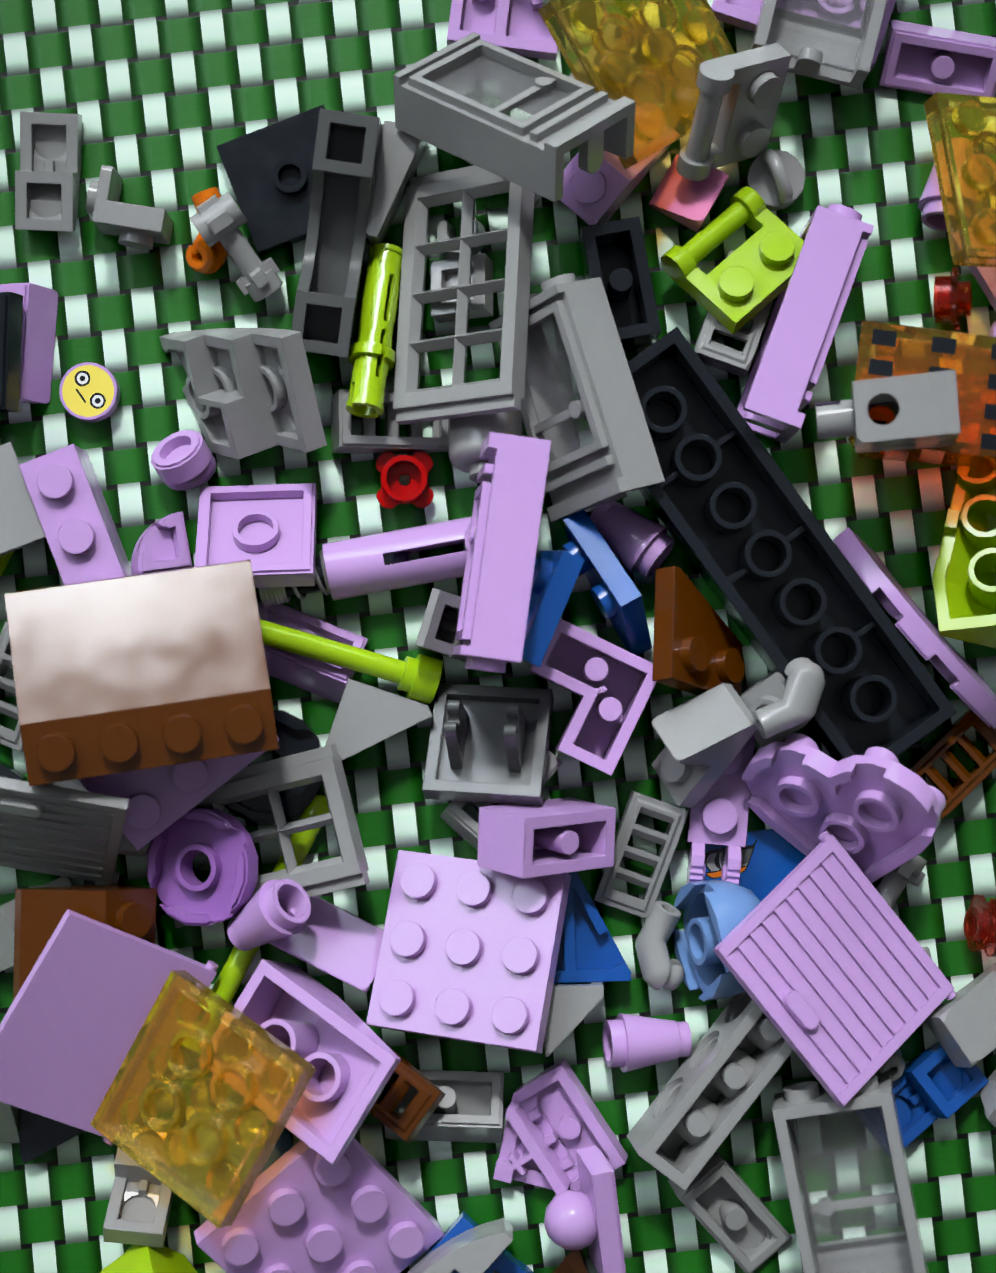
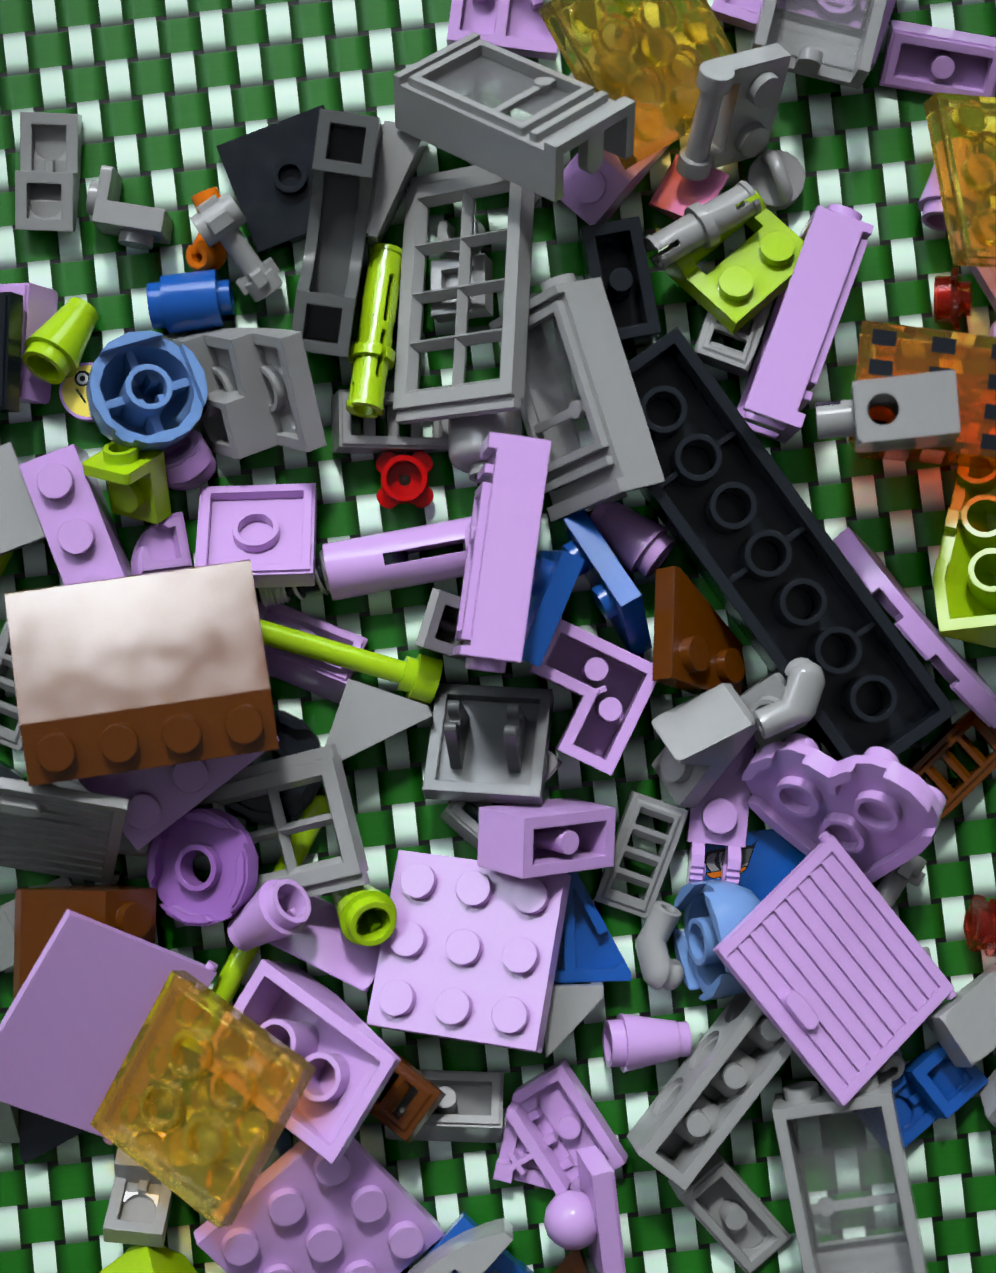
none -> lime cone [22,297,99,384]
none -> lime bracket [82,441,172,524]
none -> medium blue cylinder [86,330,208,452]
none -> blue brick [146,269,235,334]
none -> lime cone [331,884,397,946]
none -> light grey pin [644,180,762,271]

